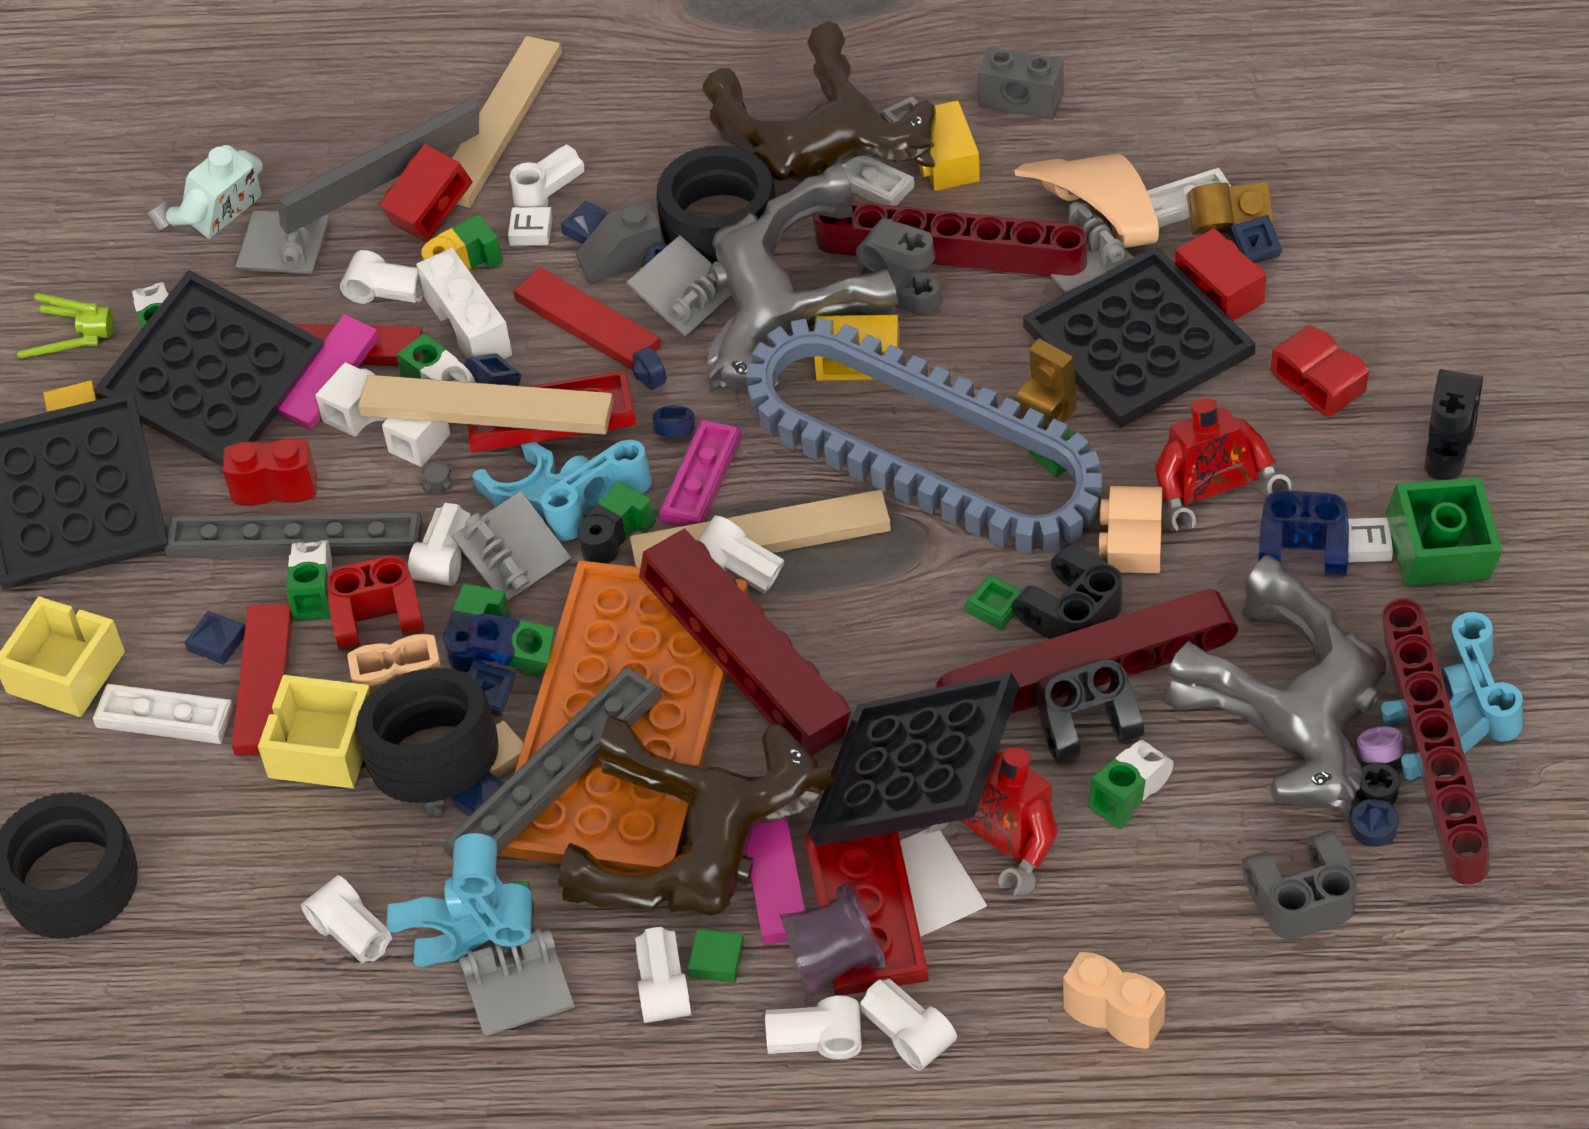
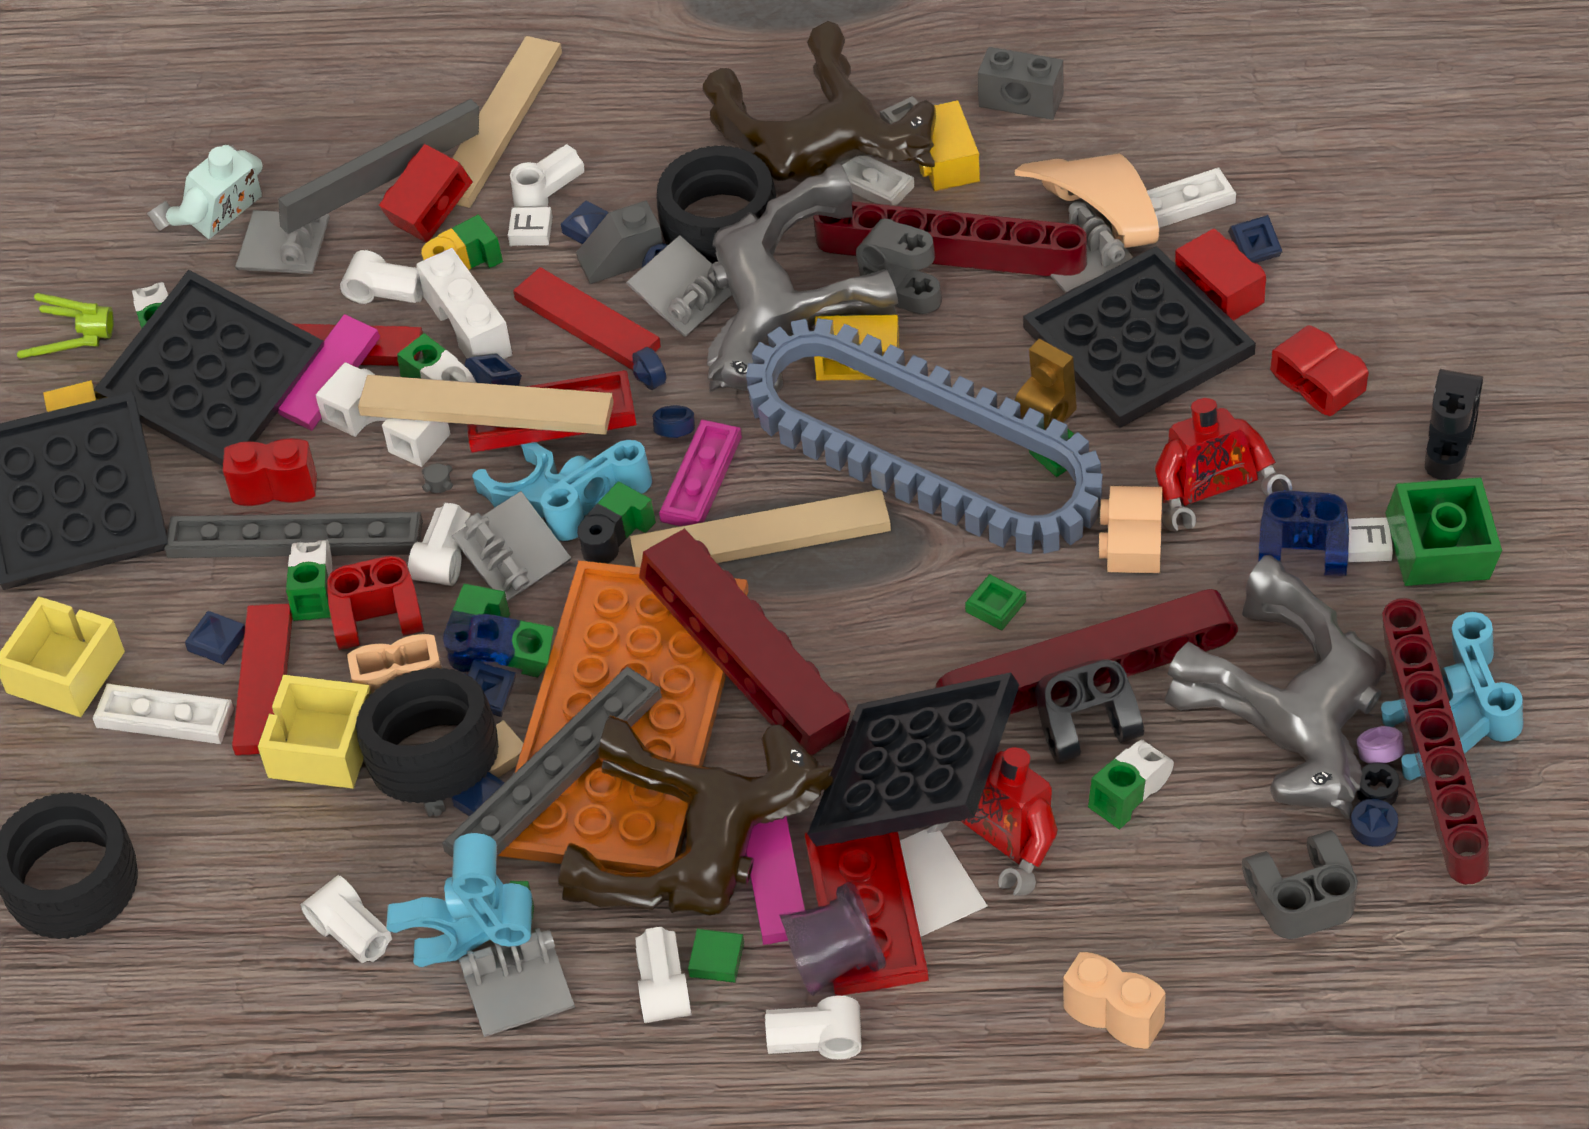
white piece [699,515,784,594] -> none
white piece [860,978,957,1071] -> none
black piece [1011,544,1122,639] -> none
pearl gold plate [1186,182,1274,234] -> none

